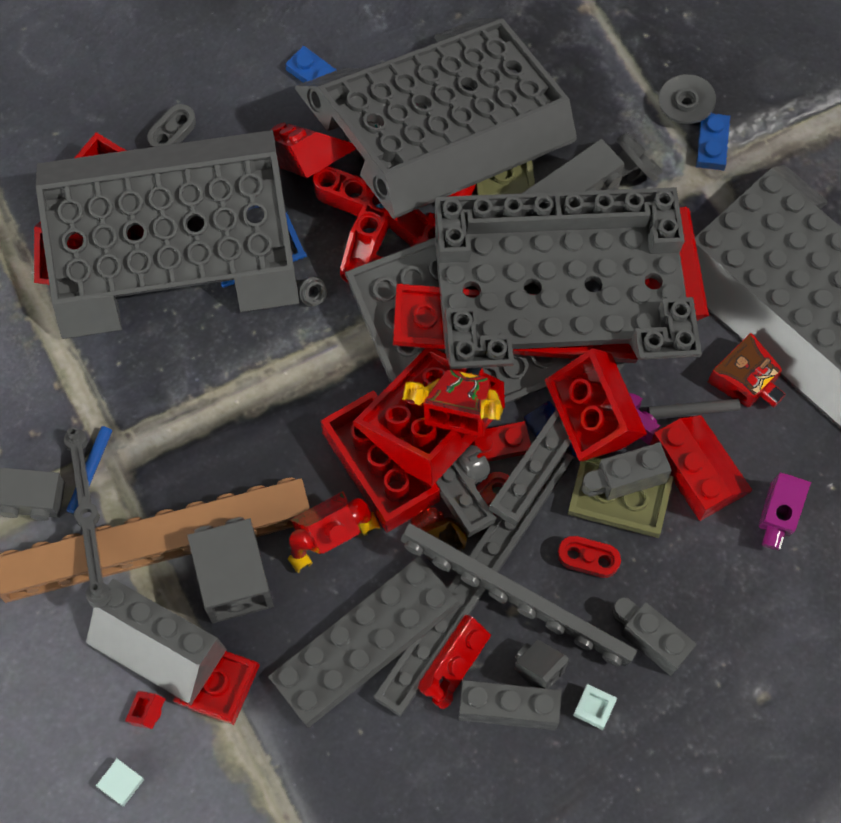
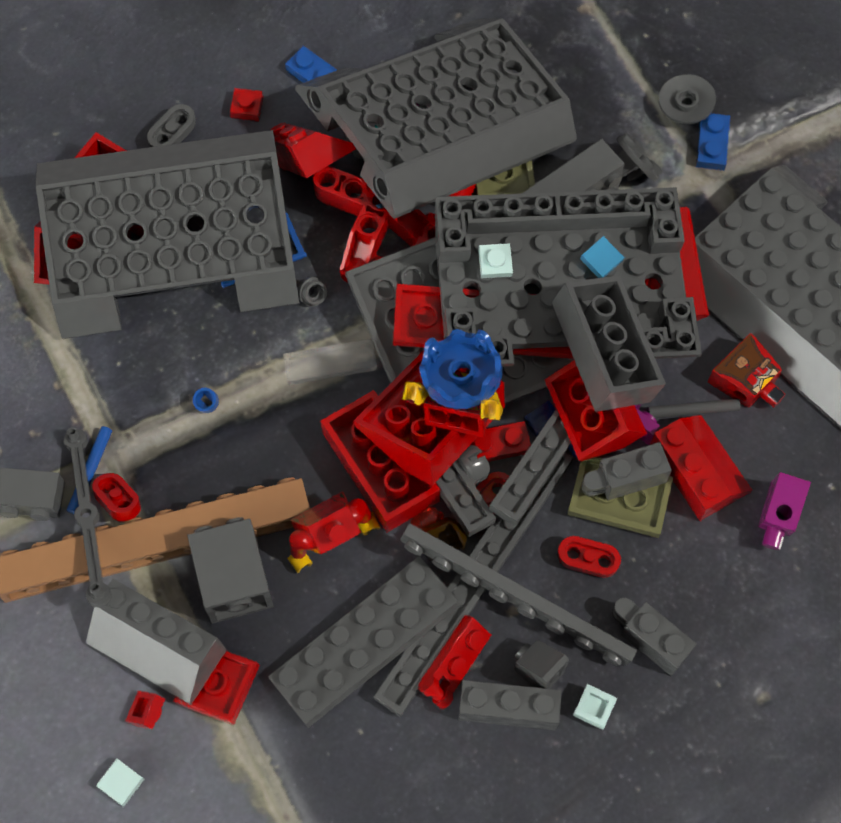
none -> red plate [92,473,141,521]
none -> blue hinge [193,388,219,413]
none -> red plate [230,88,263,121]
none -> clear tile [283,339,377,385]
none -> blue plate [419,329,502,409]
none -> light aqua plate [478,243,513,278]
none -> dark grey brick [552,275,666,412]
none -> dark azure tile [580,236,625,278]

